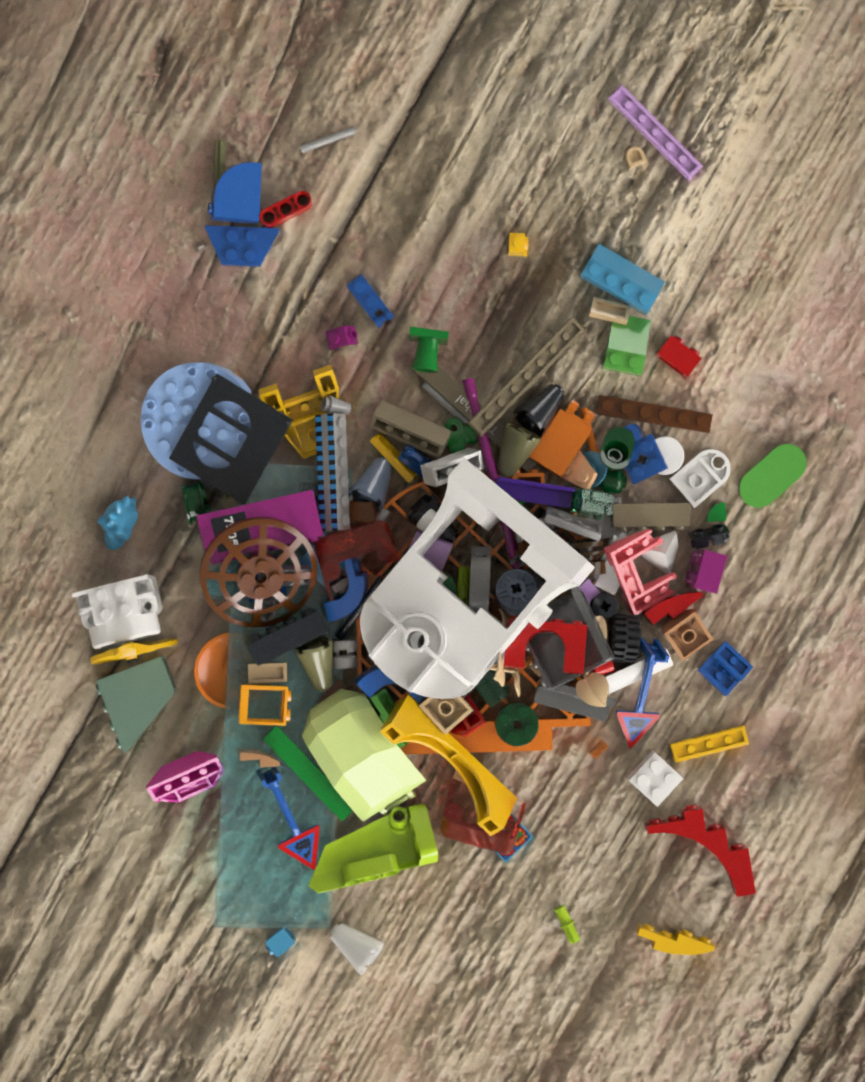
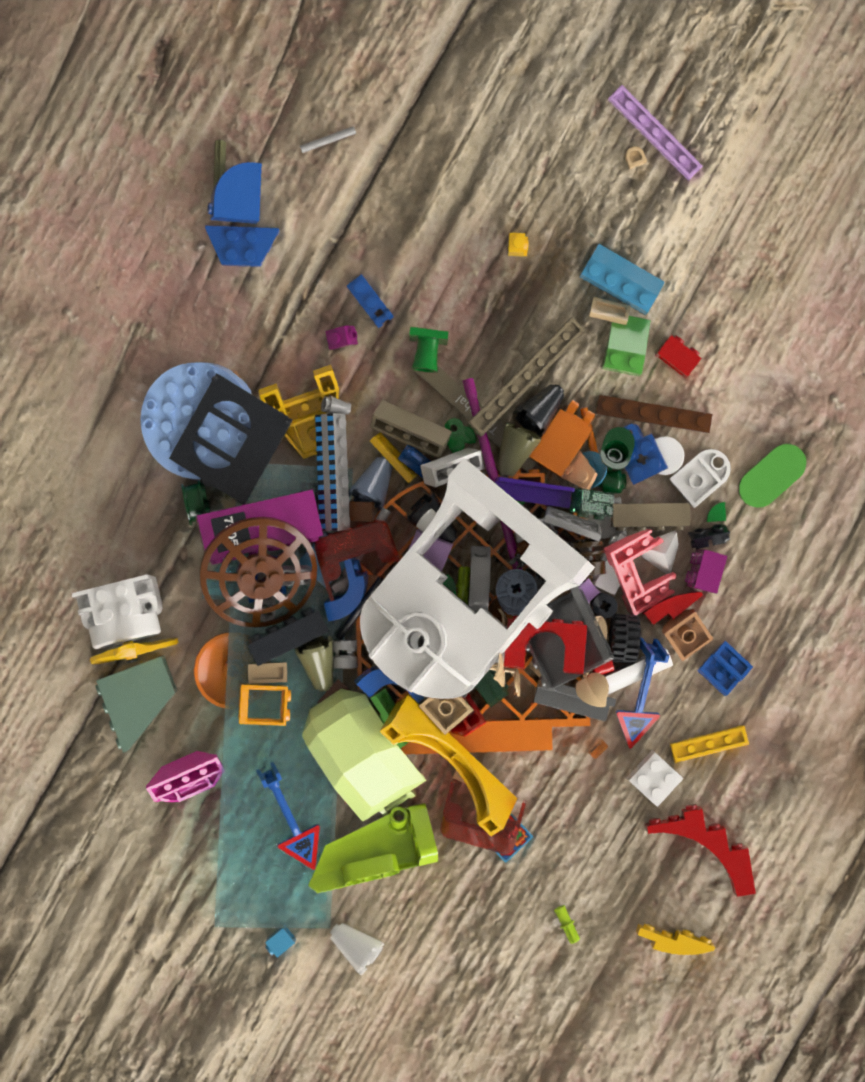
dark azure head [97,496,138,550] -> none
medium nougat slope [237,748,280,767] -> none
red beam [259,191,312,228] -> none
green tile [262,725,353,821] -> none
light grey piece [421,382,469,425] -> none
dark green wheel [495,702,539,746] -> none

